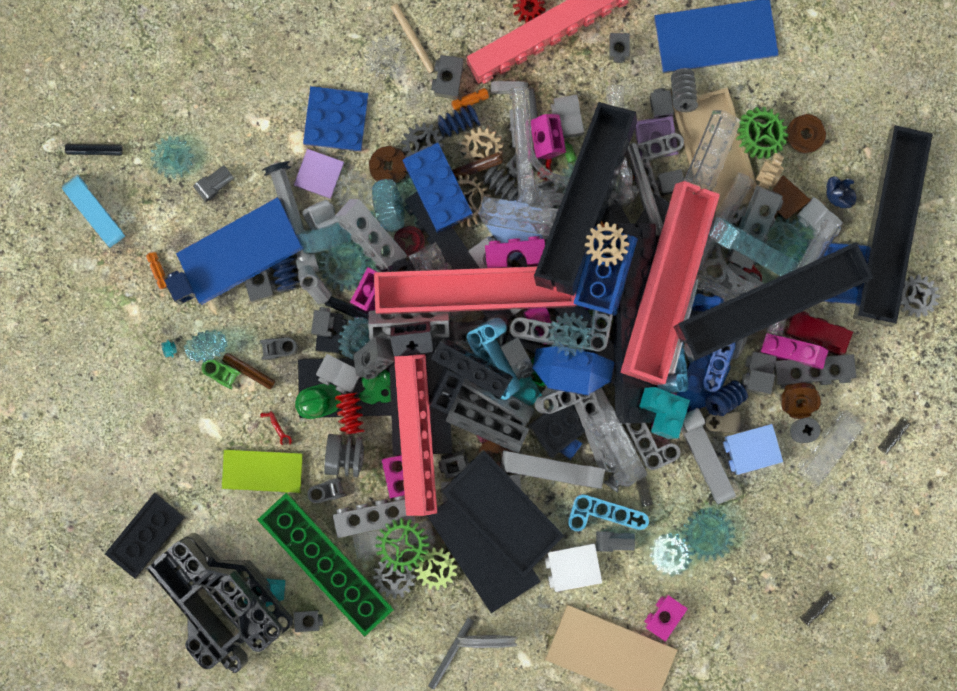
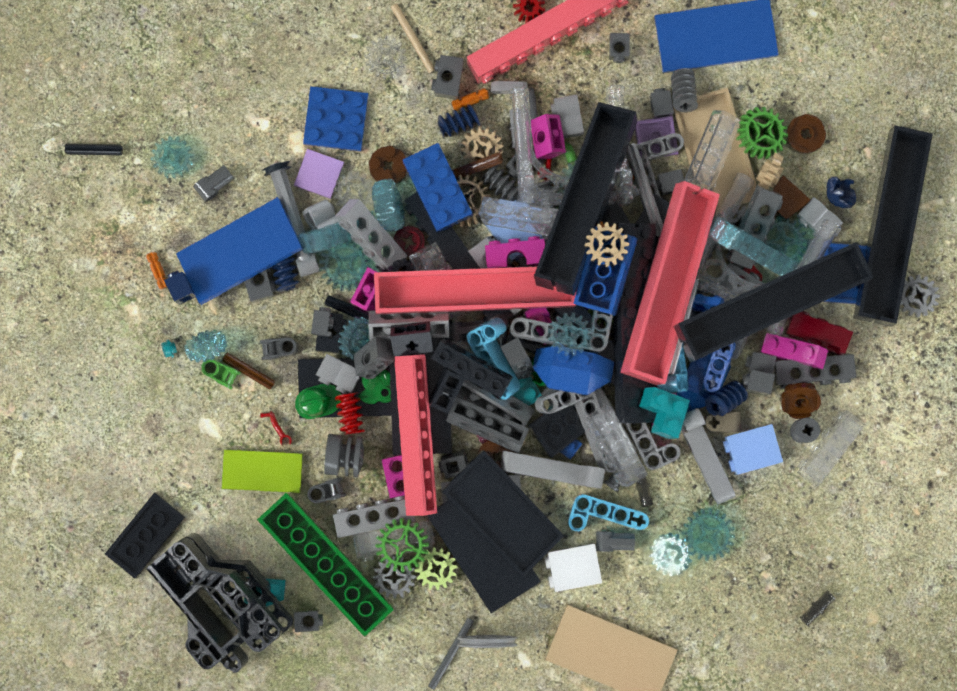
medium azure beam [62,174,125,248] -> none
light grey piece [298,266,332,304] -> none
dark grey gear [401,122,444,158] -> none
dark pink brick [644,594,687,642] -> none
clear smoke pin [877,417,912,455] -> none

